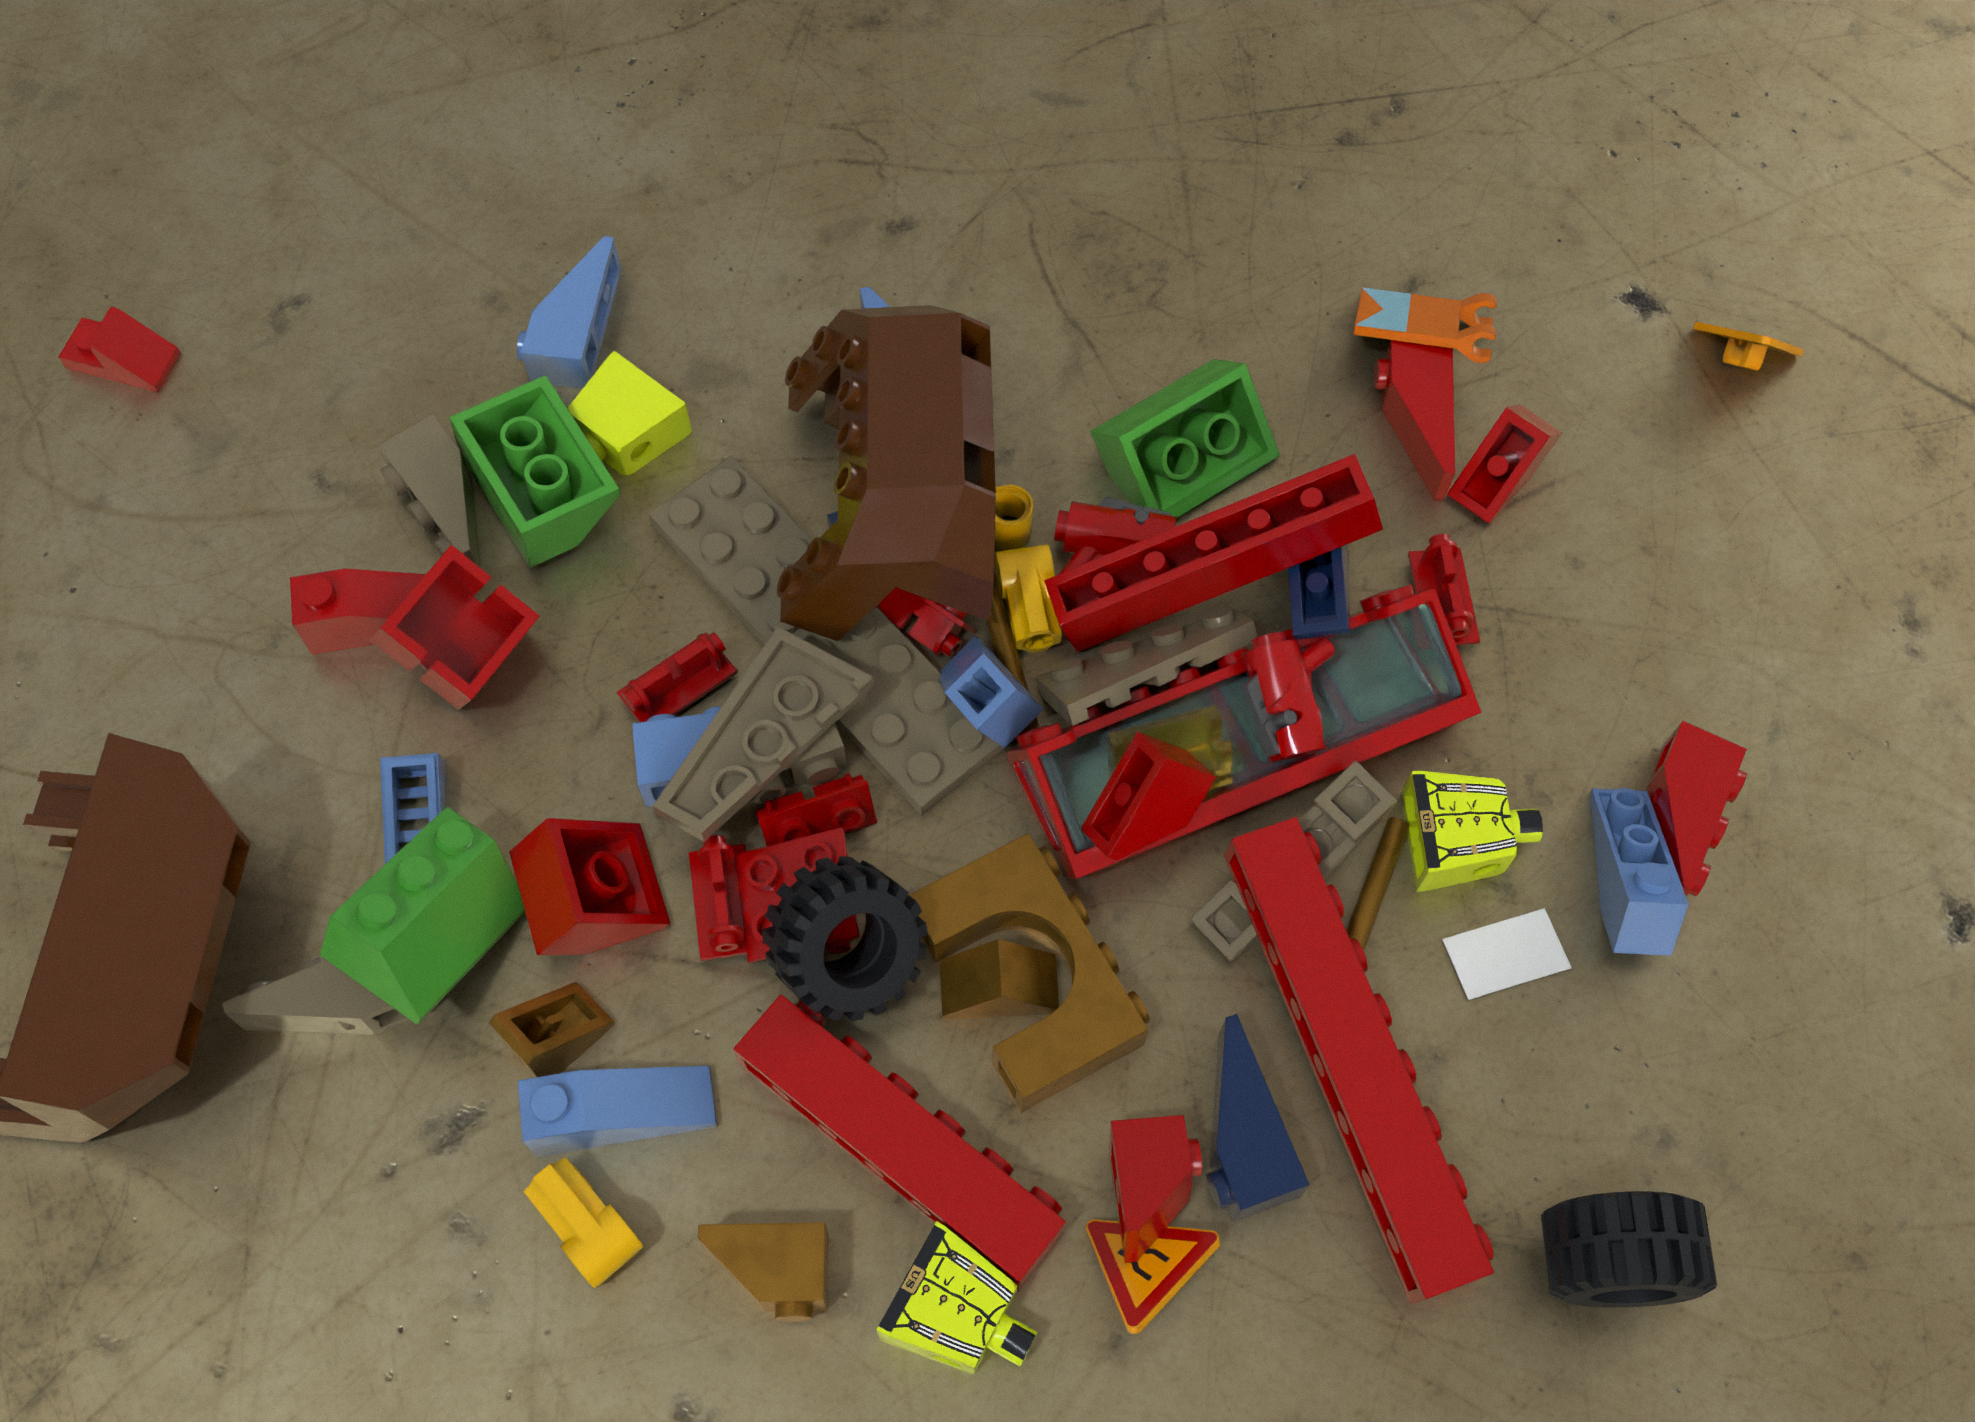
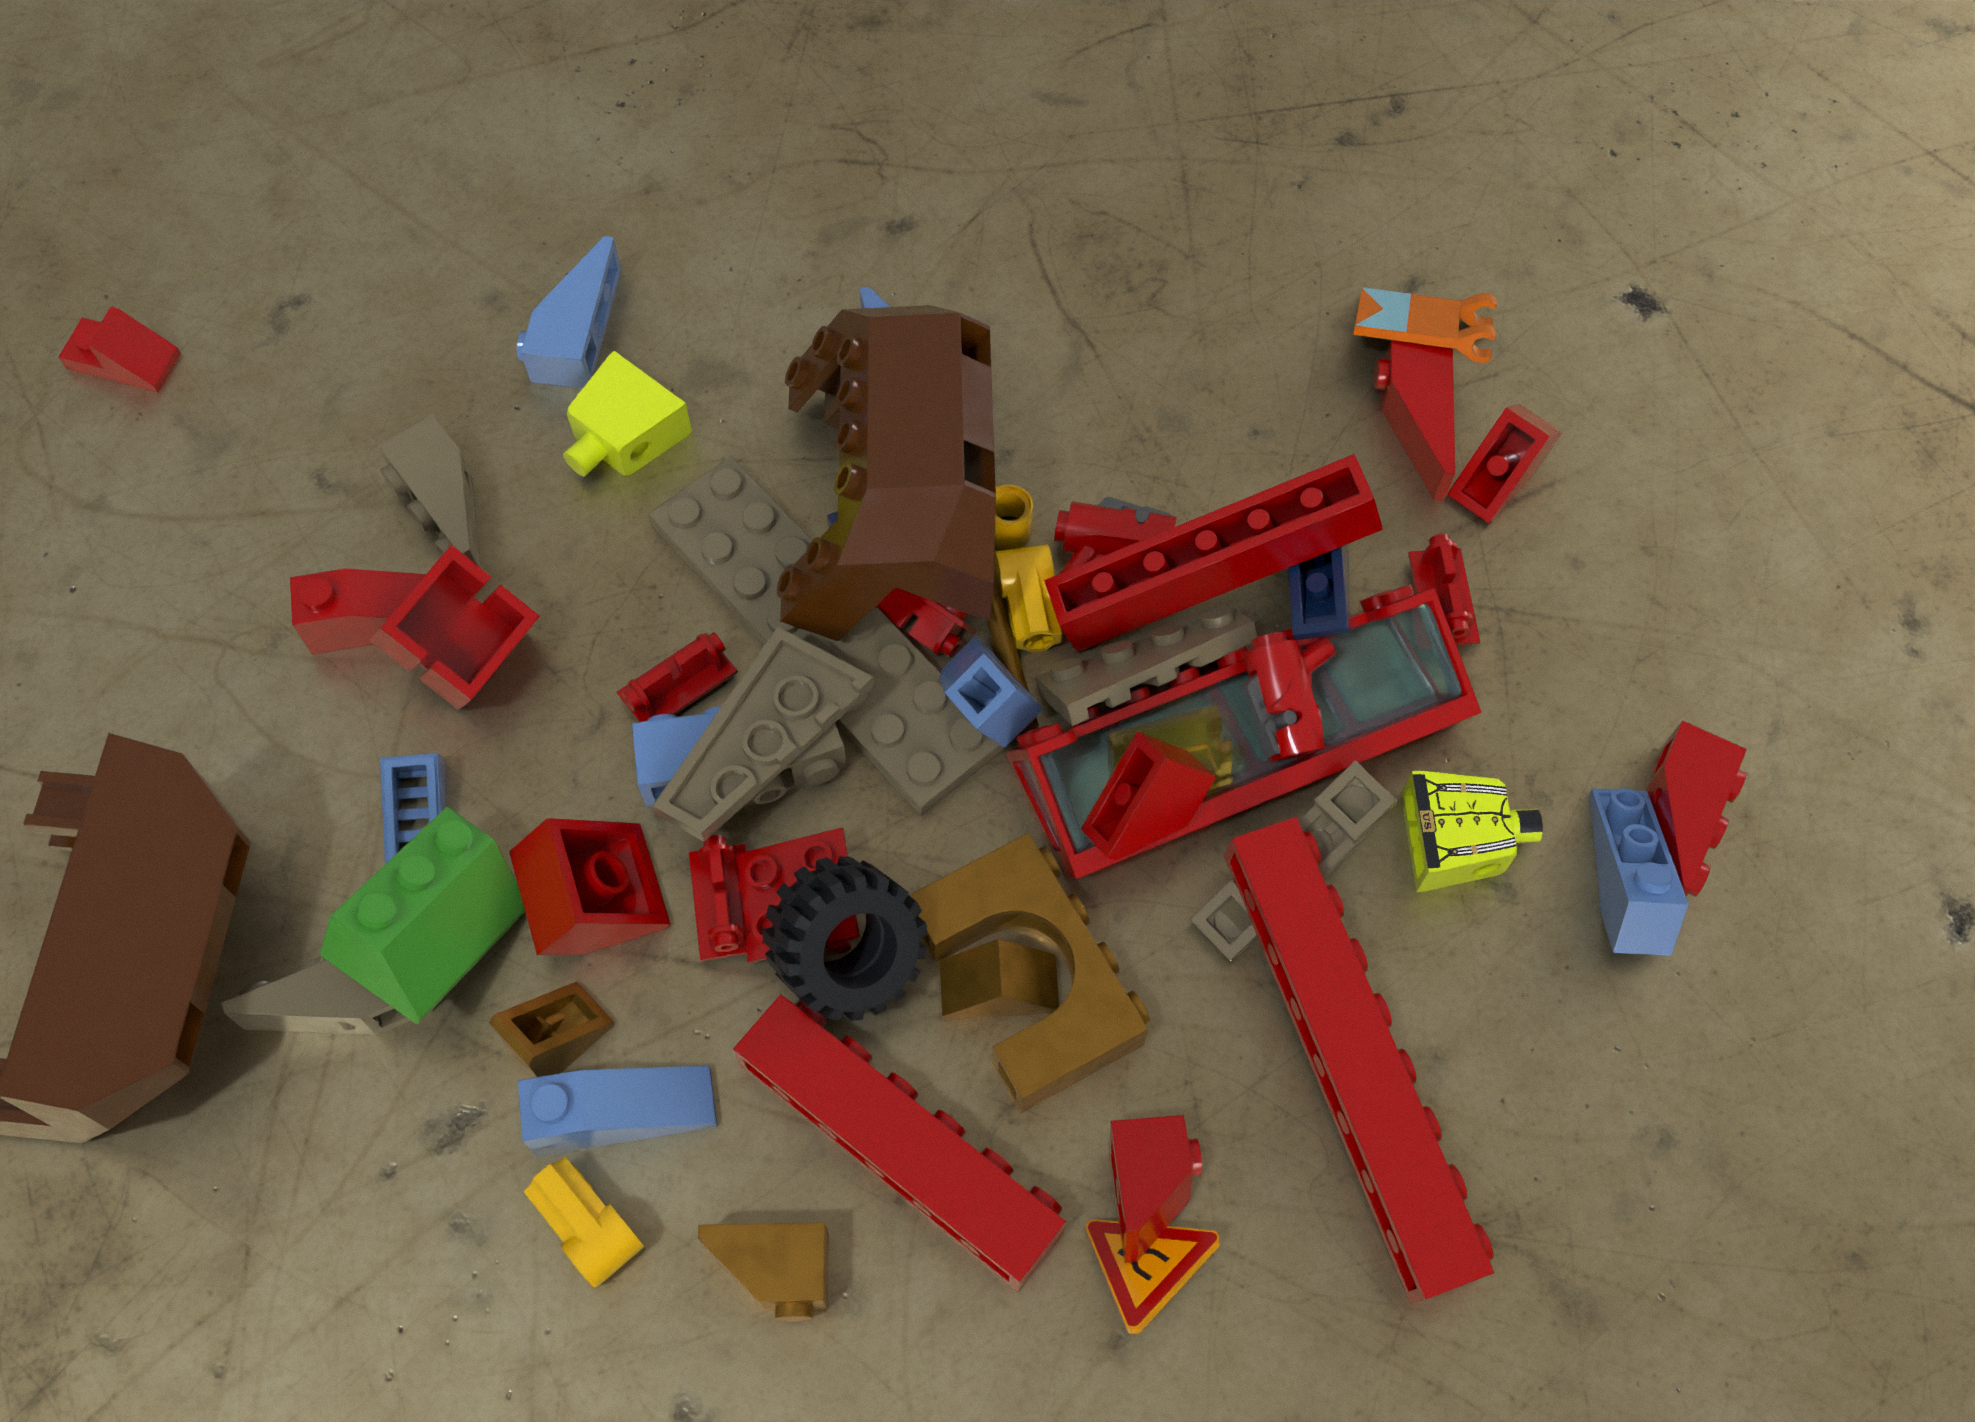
bright green slope [449,375,620,568] -> none
red hinge [755,773,877,846] -> none
neon yellow torso [876,1221,1038,1374] -> none
bright green slope [1090,359,1280,518] -> none
dark blue slope [1206,1014,1310,1222] -> none
pearl gold bar [1346,817,1409,950] -> none
white sticker [1442,908,1572,1000] -> none
black tyre [1541,1191,1717,1308] -> none
light orange piece [1693,321,1804,371] -> none

